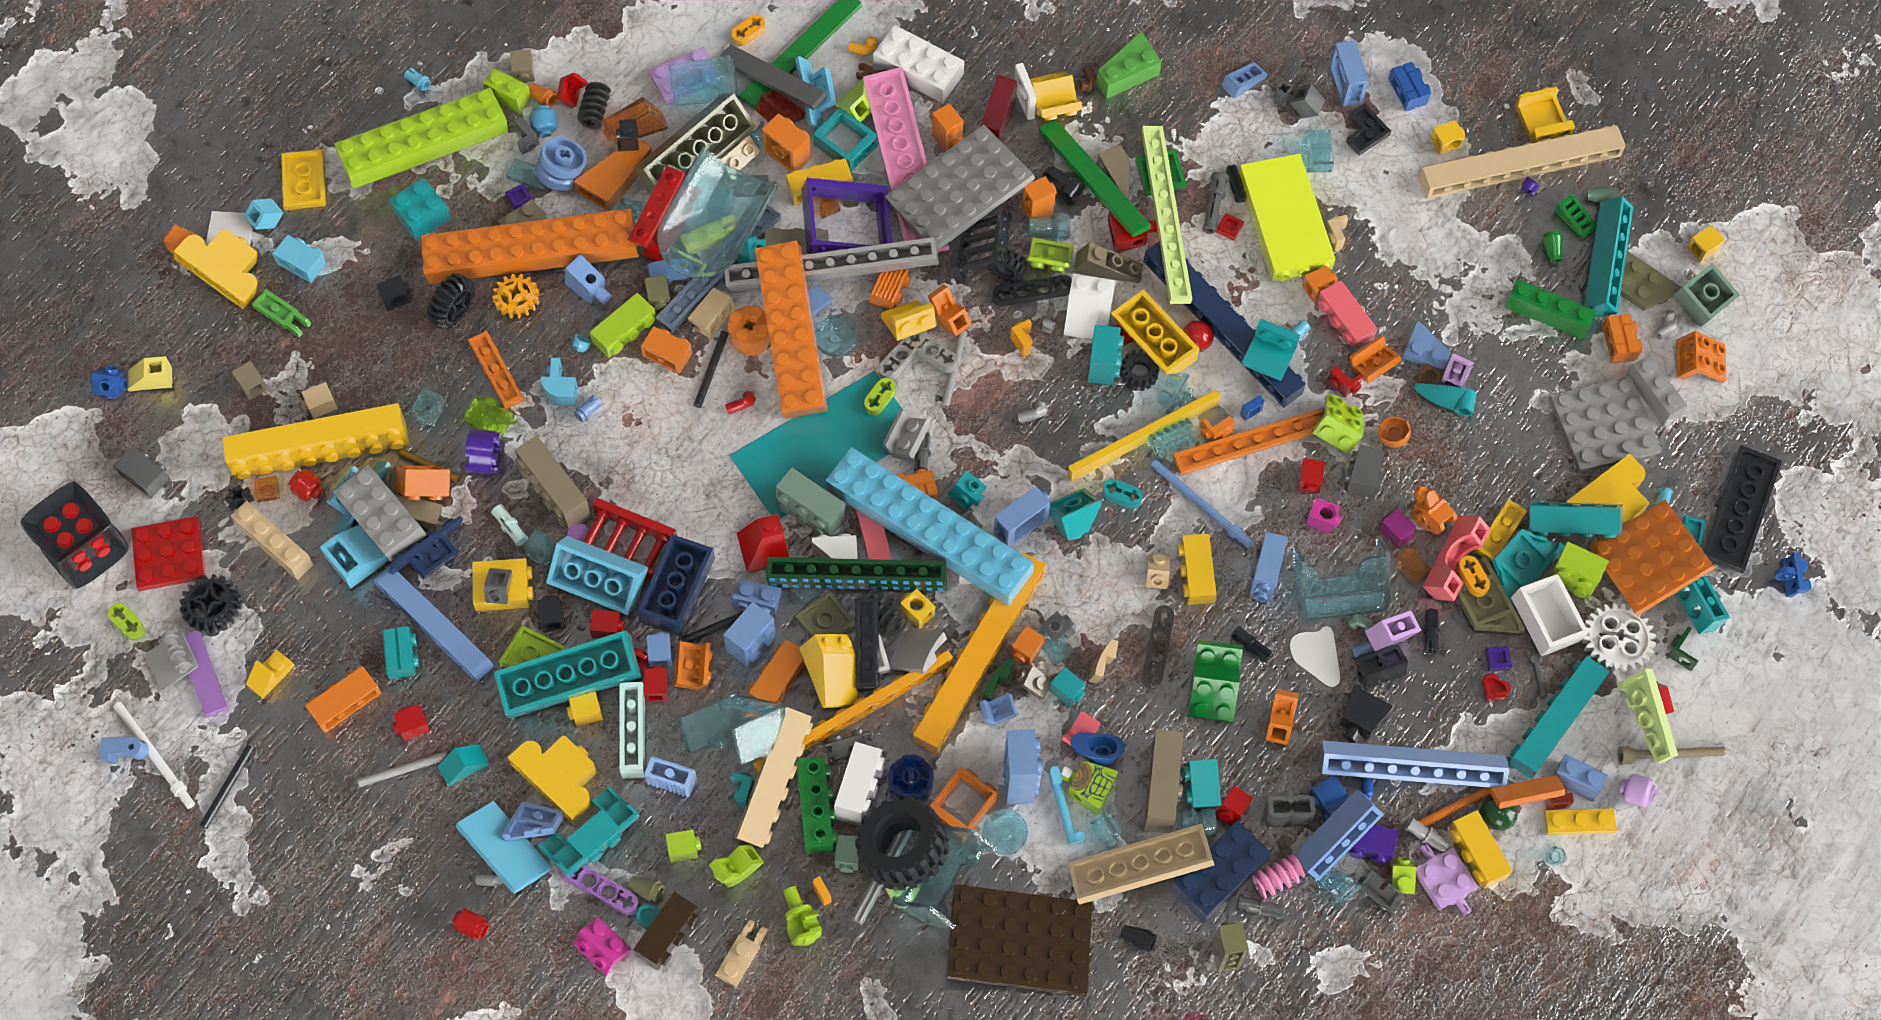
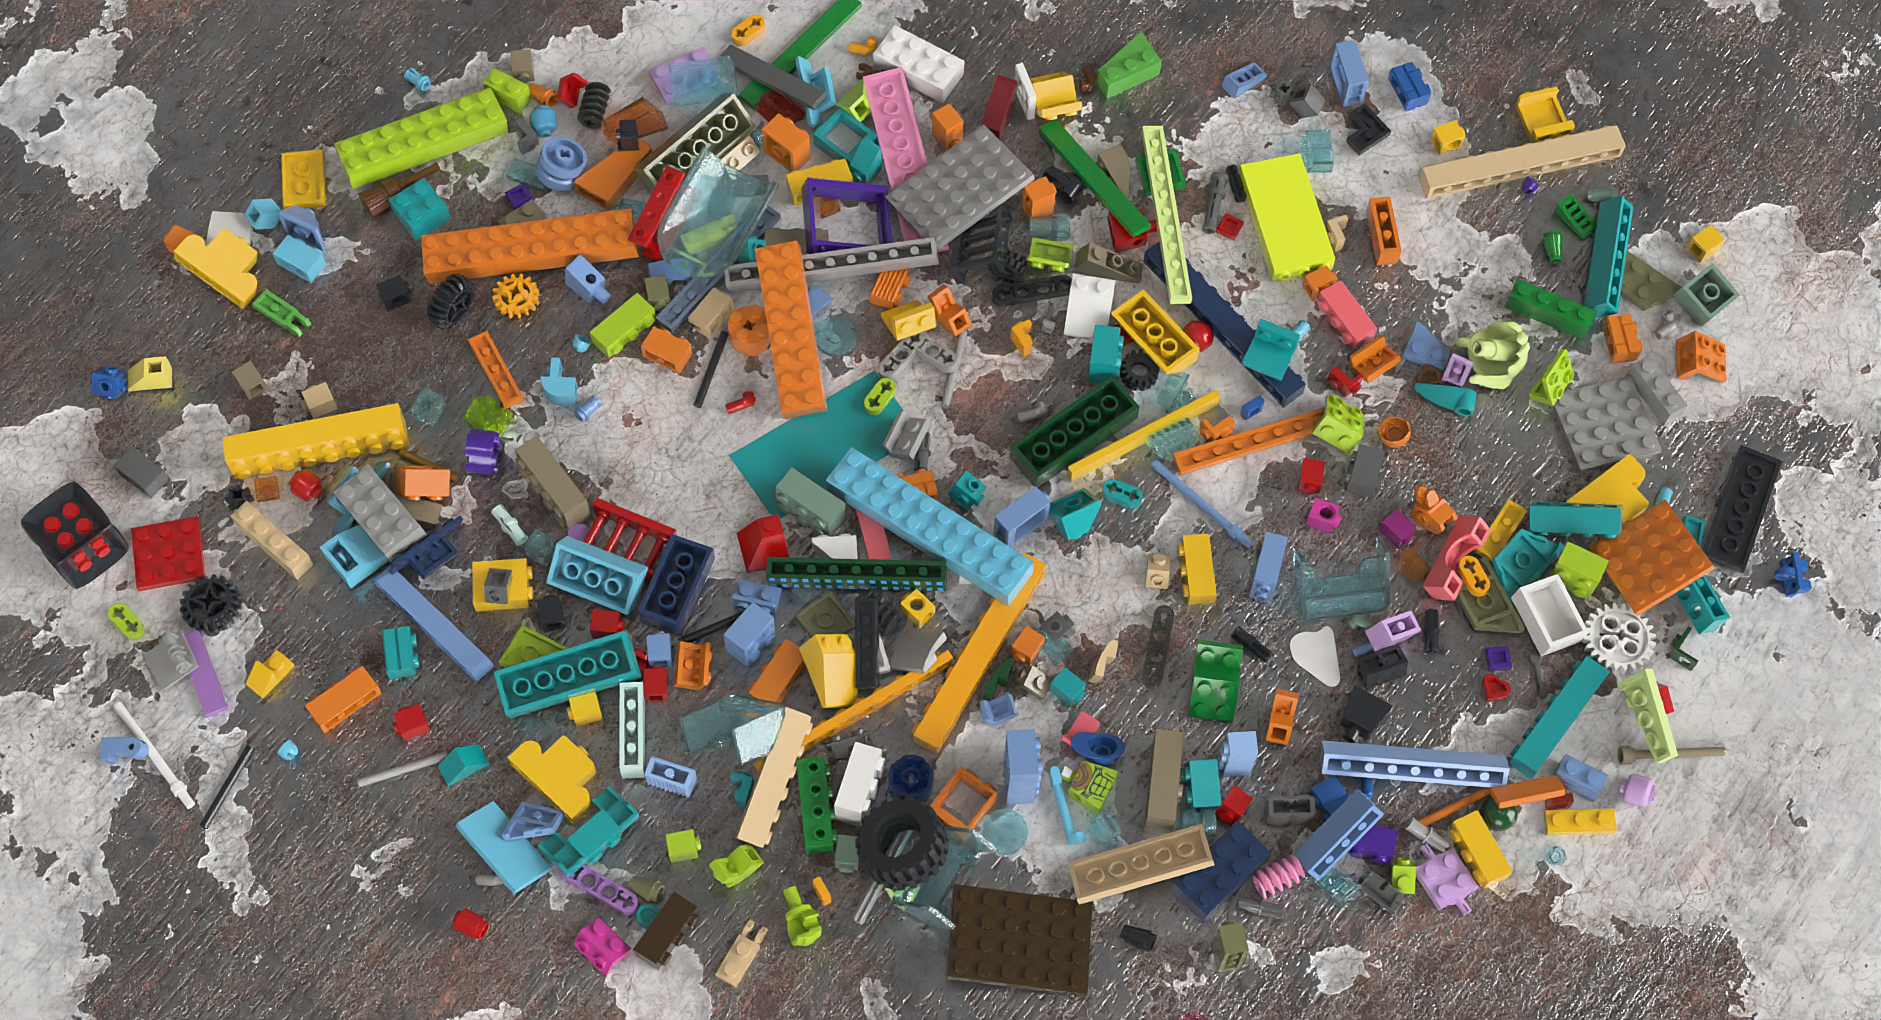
none -> medium azure hinge [277,740,298,760]
none -> medium blue slope [278,205,325,251]
none -> reddish brown piece [358,162,440,218]
none -> teal slope [850,137,882,184]
none -> dark green brick [1009,376,1140,487]
none -> light blue brick [1217,731,1258,777]
none -> orange brick [1366,197,1402,265]
none -> yellowish green piece [1456,322,1530,389]
none -> lime bracket [1529,348,1574,406]

